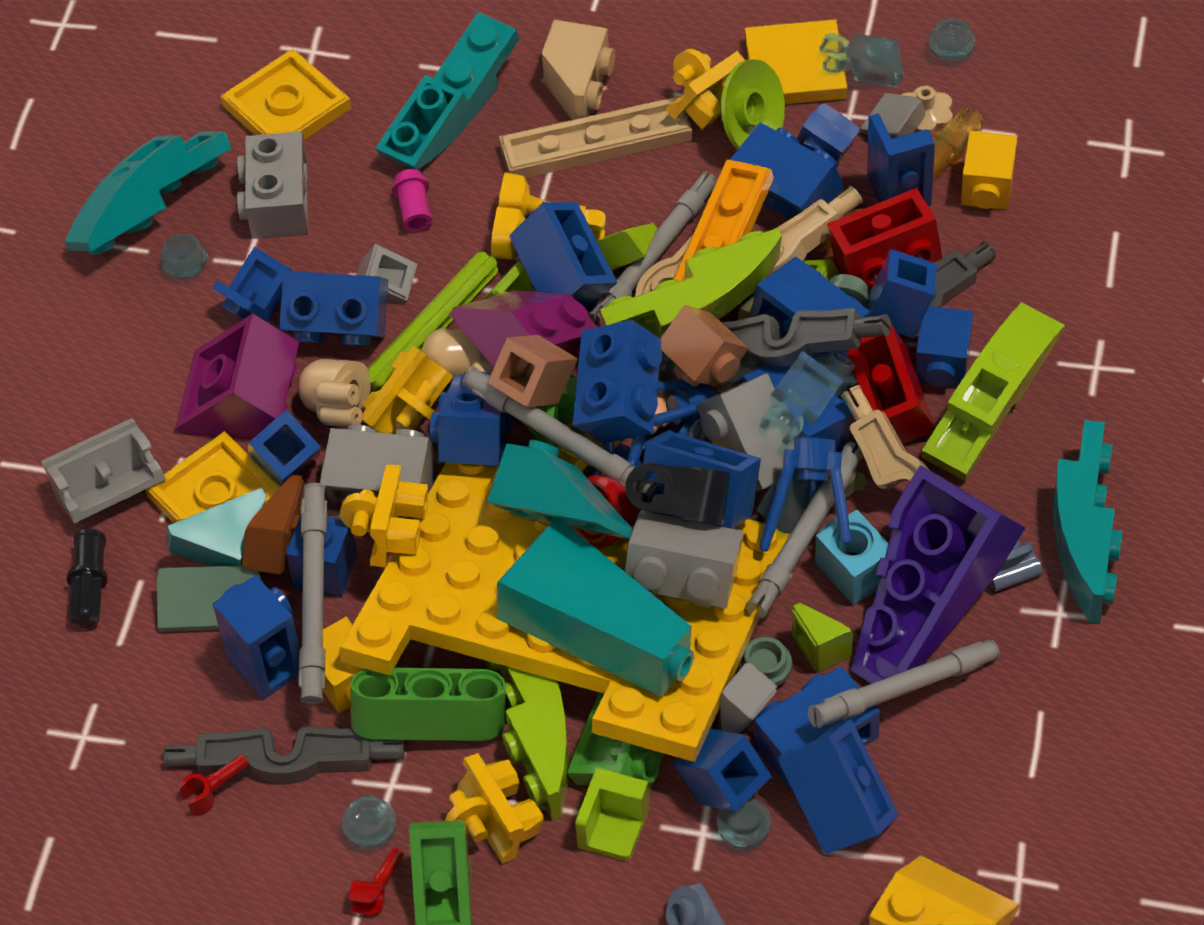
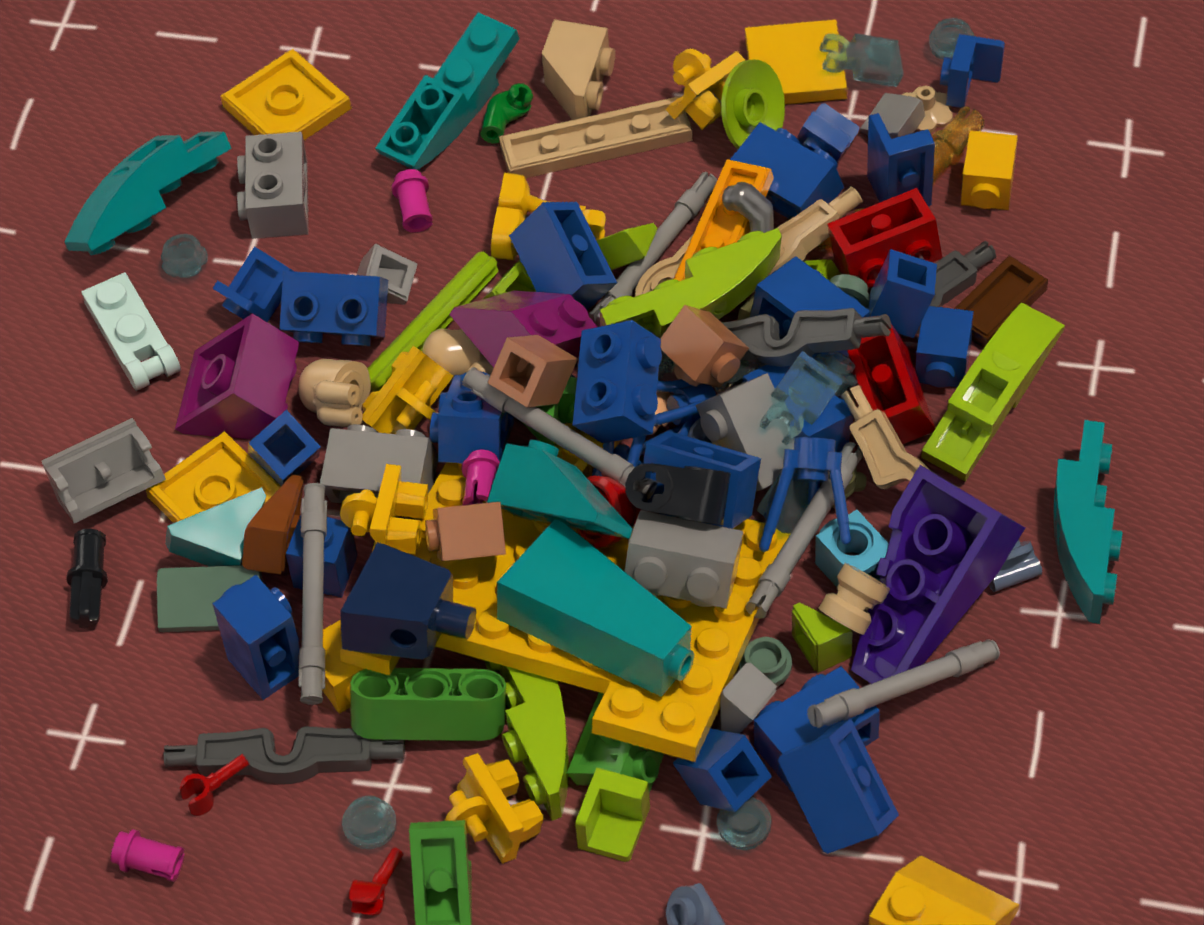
none -> light aqua plate [81,272,181,391]
none -> dark pink pin [111,829,185,882]
none -> dark blue torso [340,542,476,660]
none -> nougat brick [425,502,506,561]
none -> dark pink pin [462,449,500,505]
none -> green arm [481,83,533,144]
none -> flat silver arm [722,182,774,233]
none -> tan wheel [818,563,890,635]
none -> blue bracket [940,34,1005,108]
none -> reddish brown tile [954,255,1048,348]

